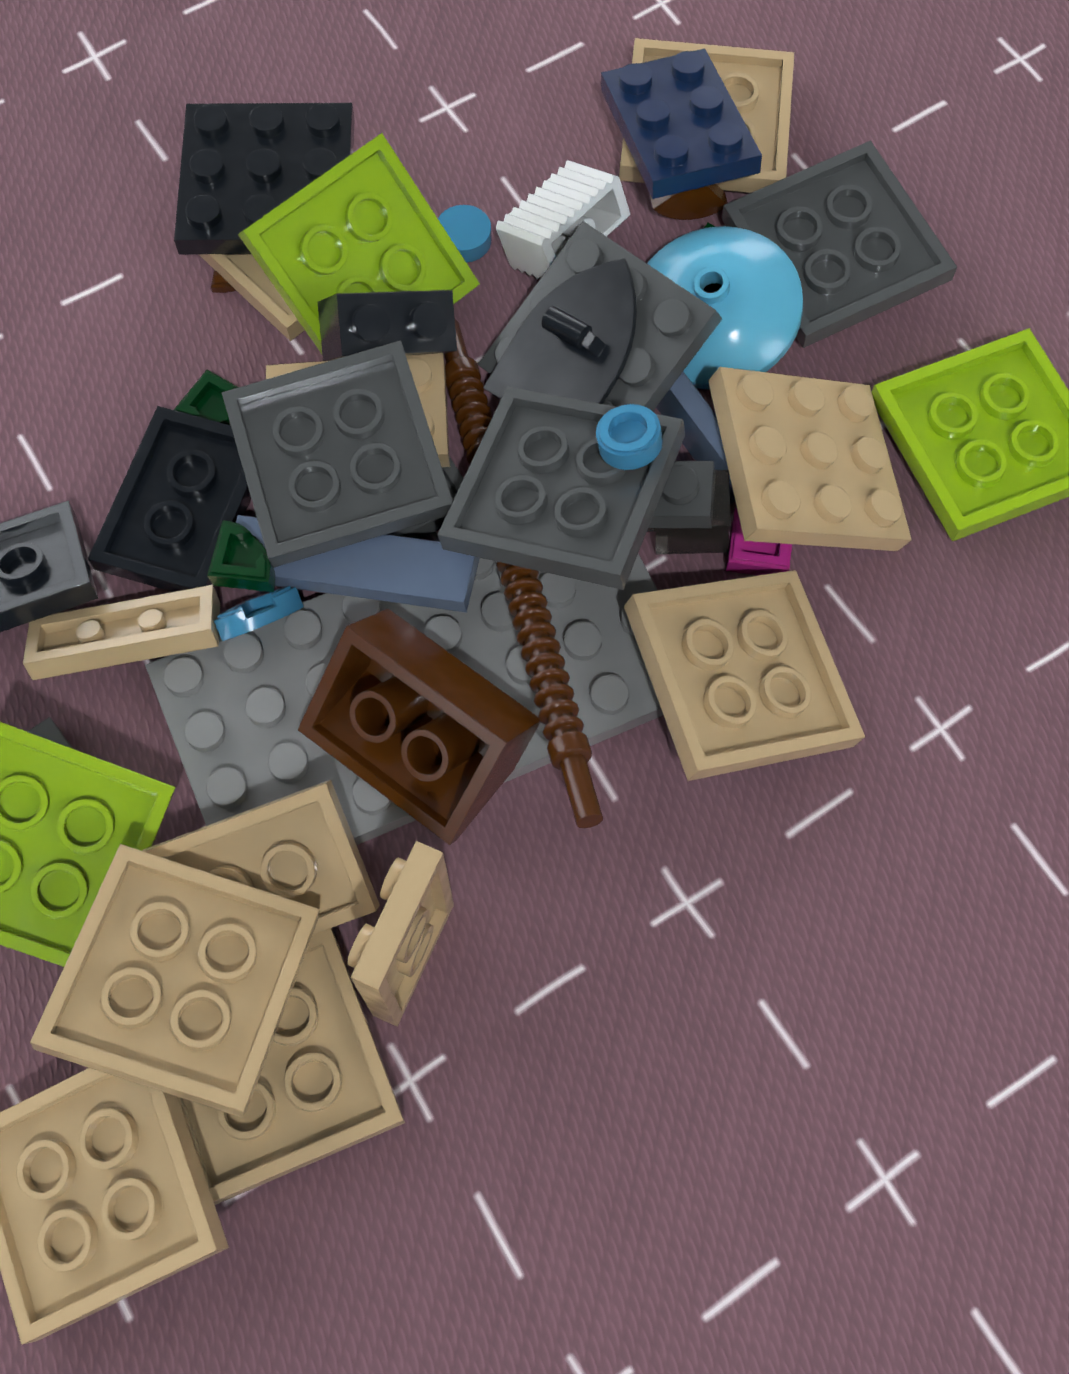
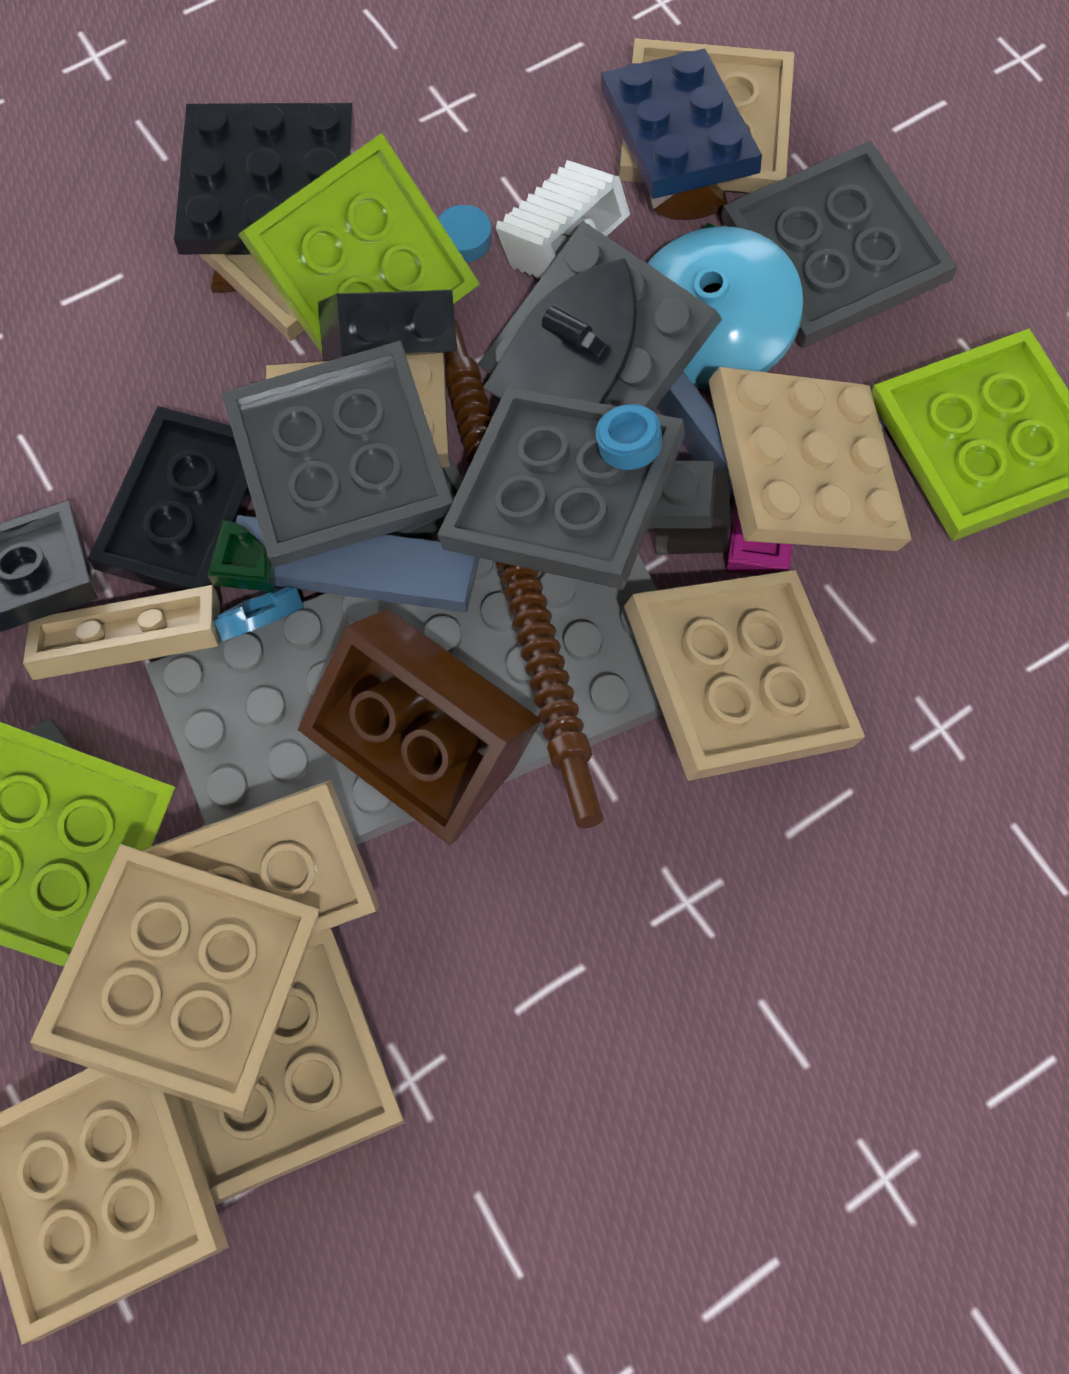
dark green tile [174,370,238,425] -> none
tan plate [347,841,454,1027] -> none

